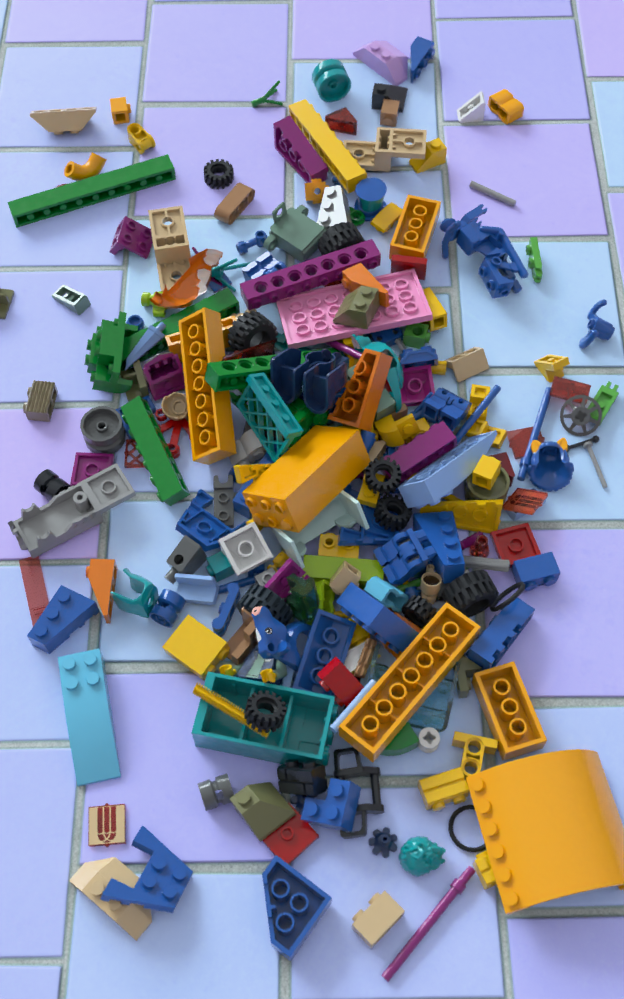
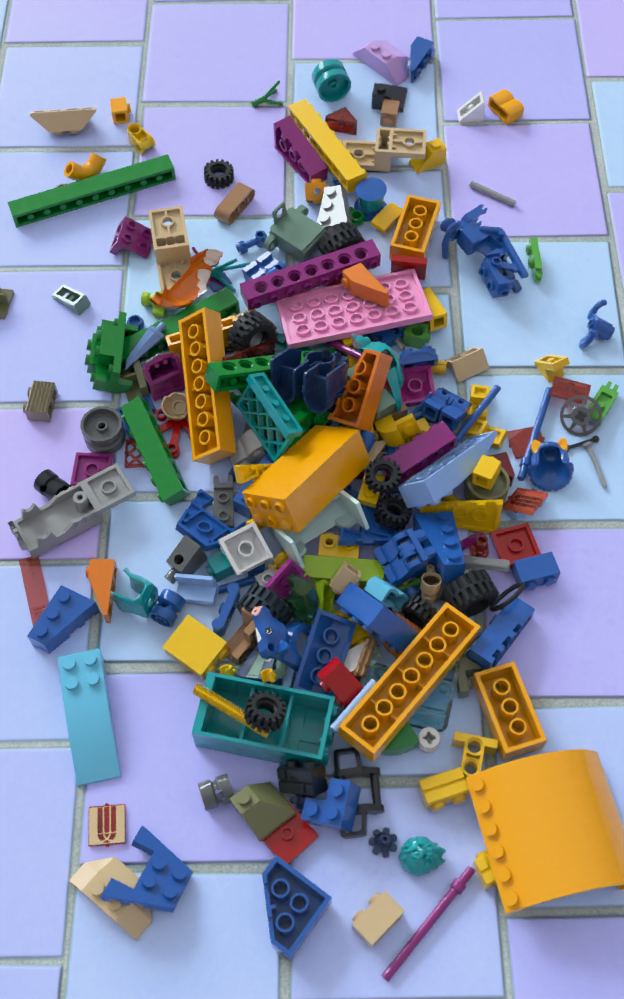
olive slope [333,286,380,329] -> none
black tyre [448,805,486,852] -> none

